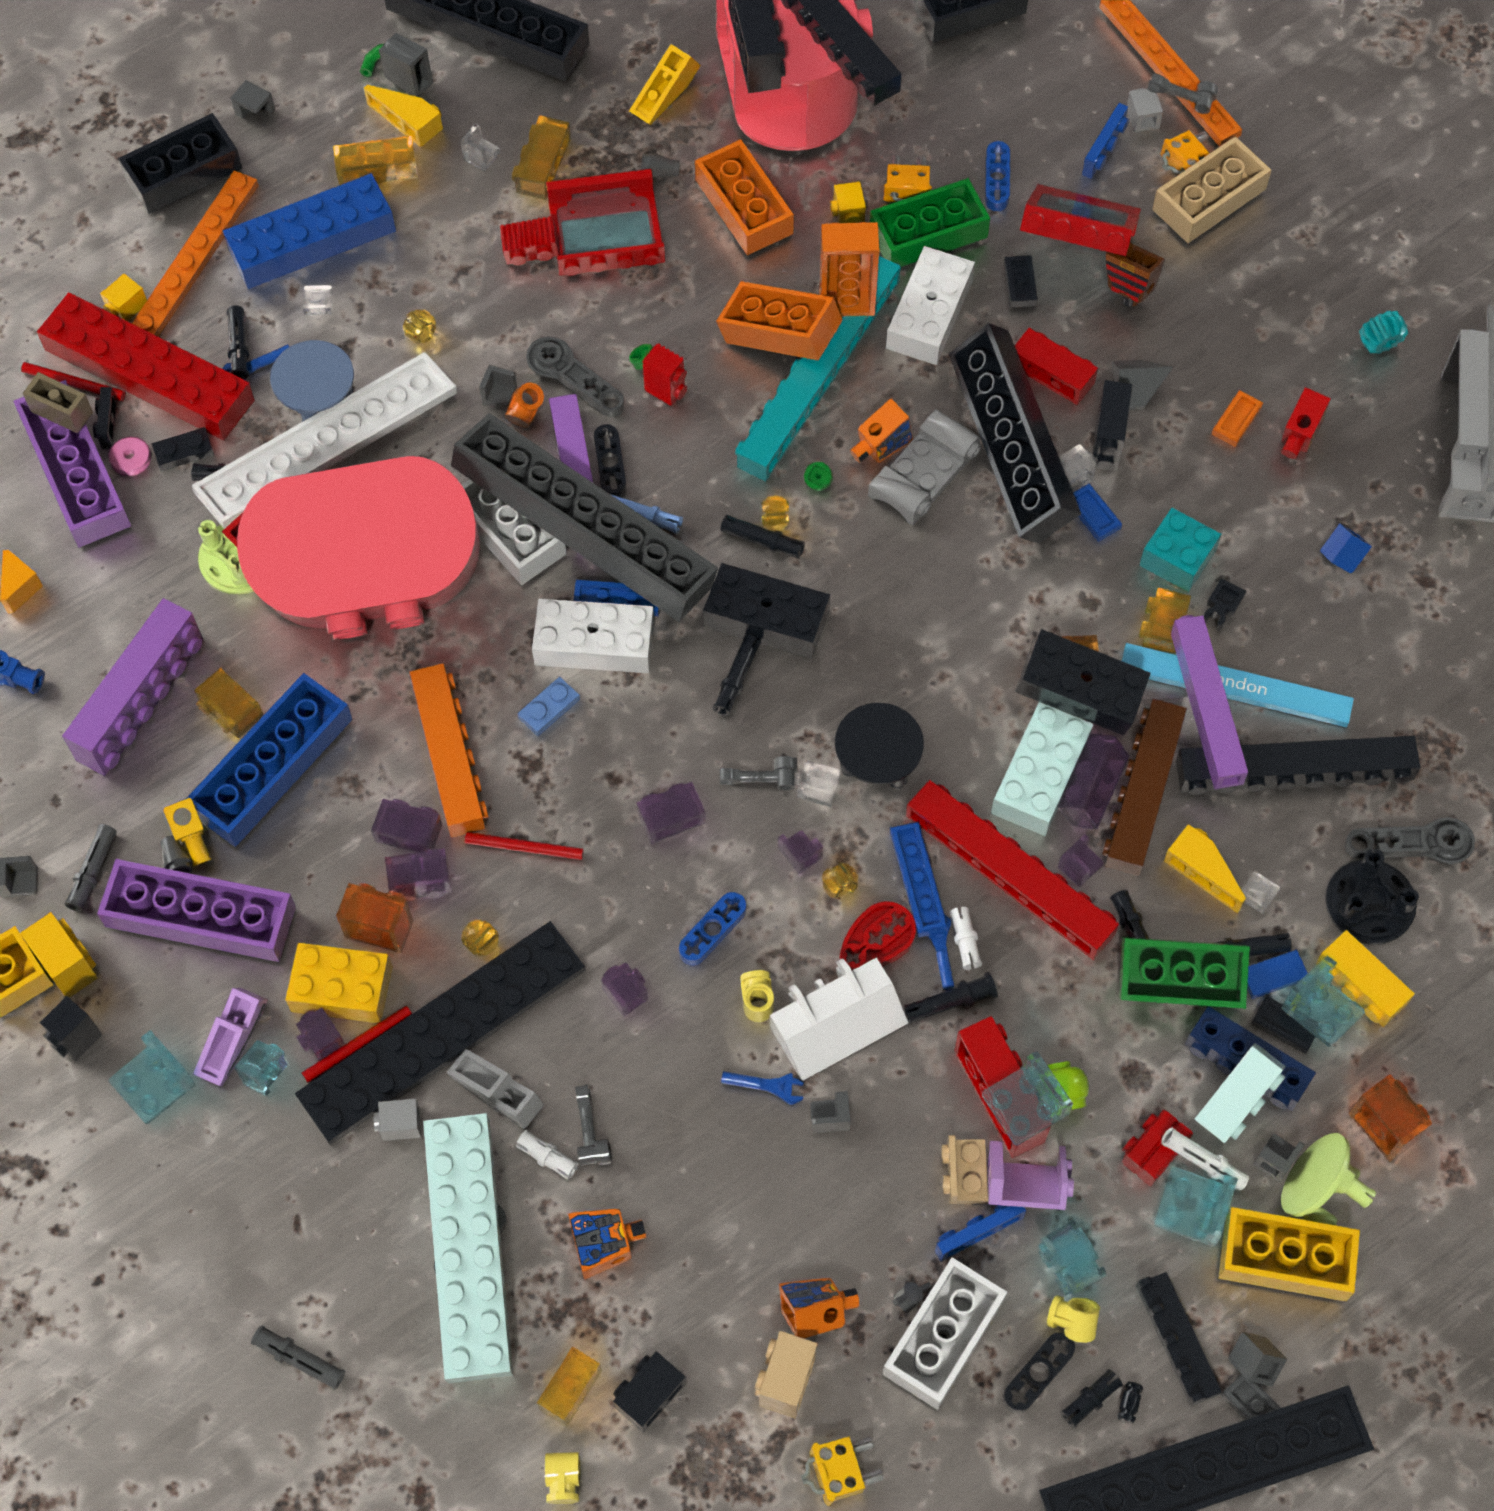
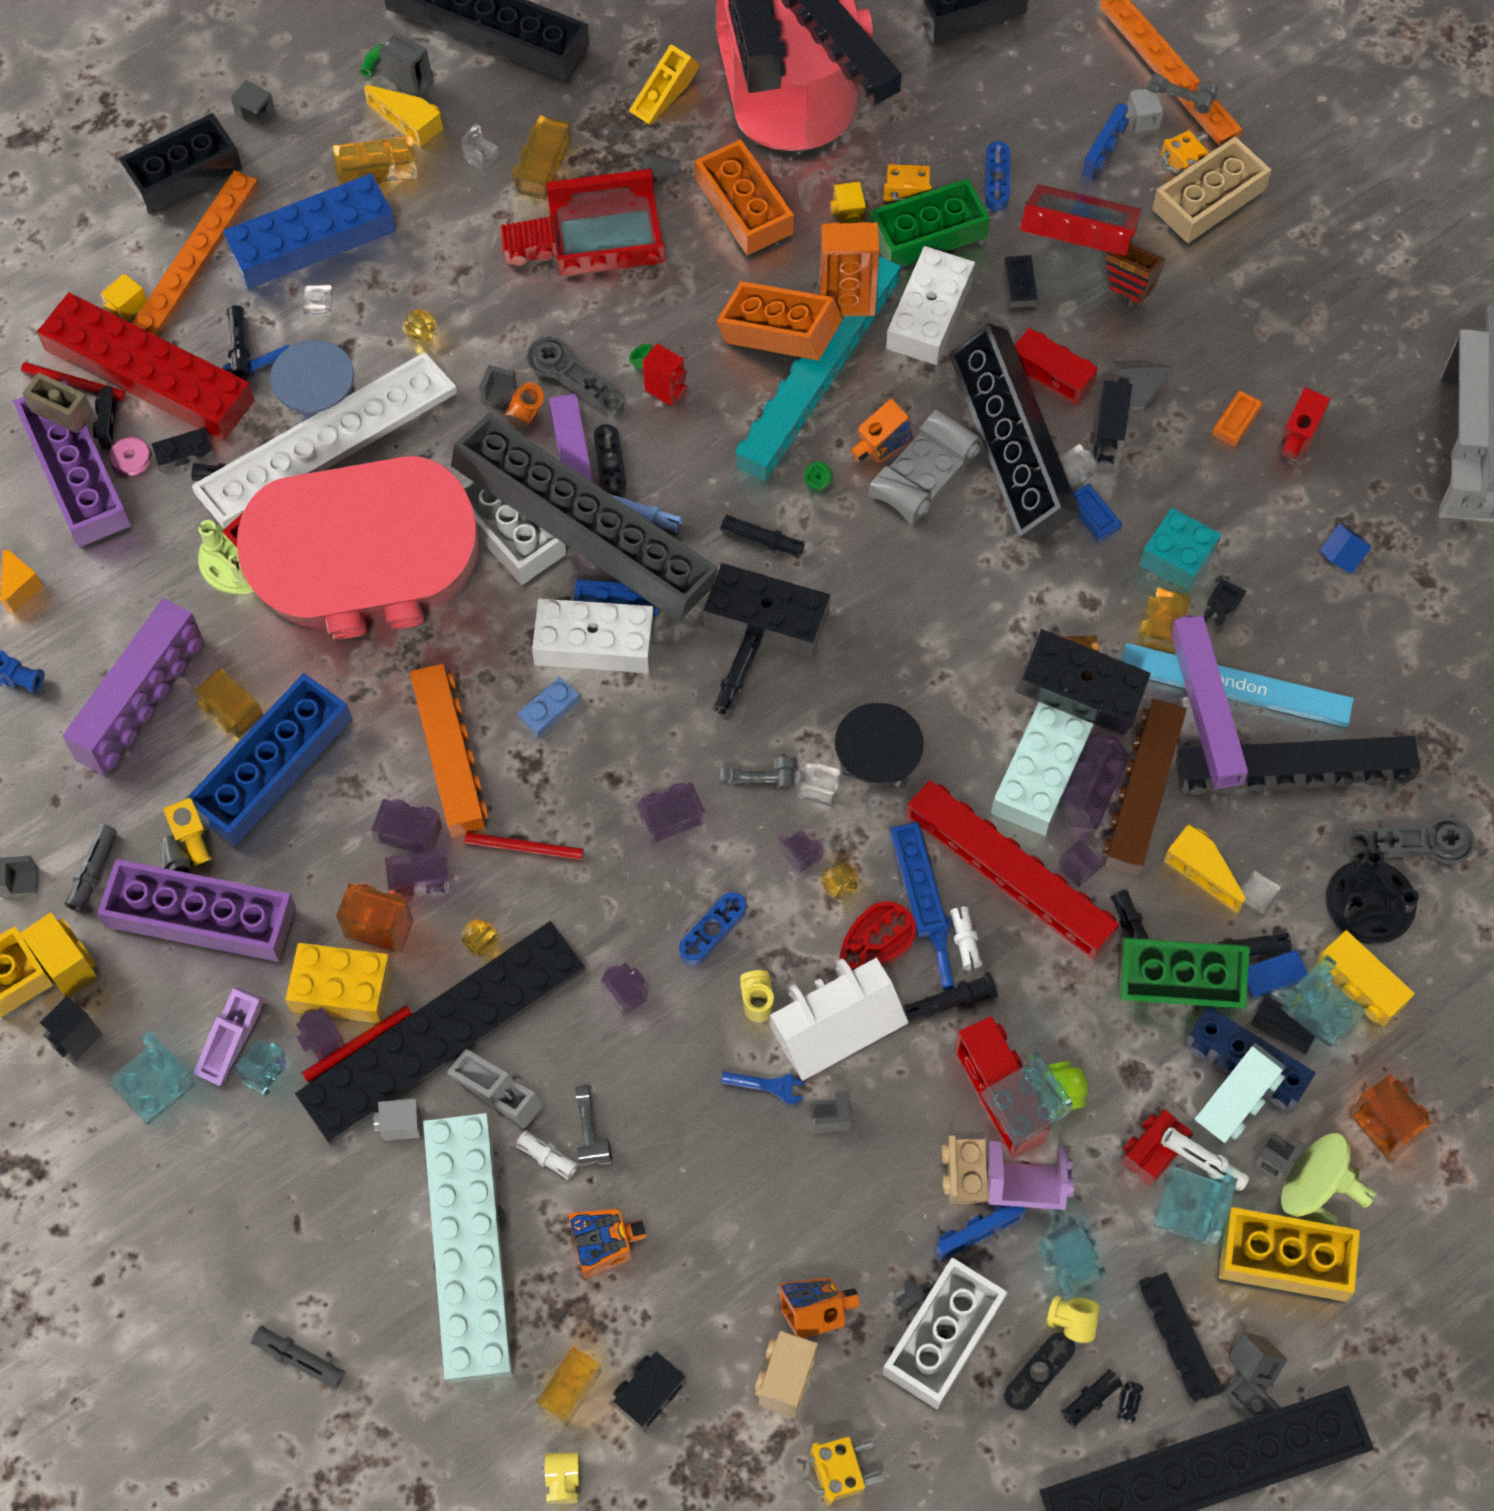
clear yellow piece [761,495,789,531] -> none
teal gear [1359,311,1409,354] -> none

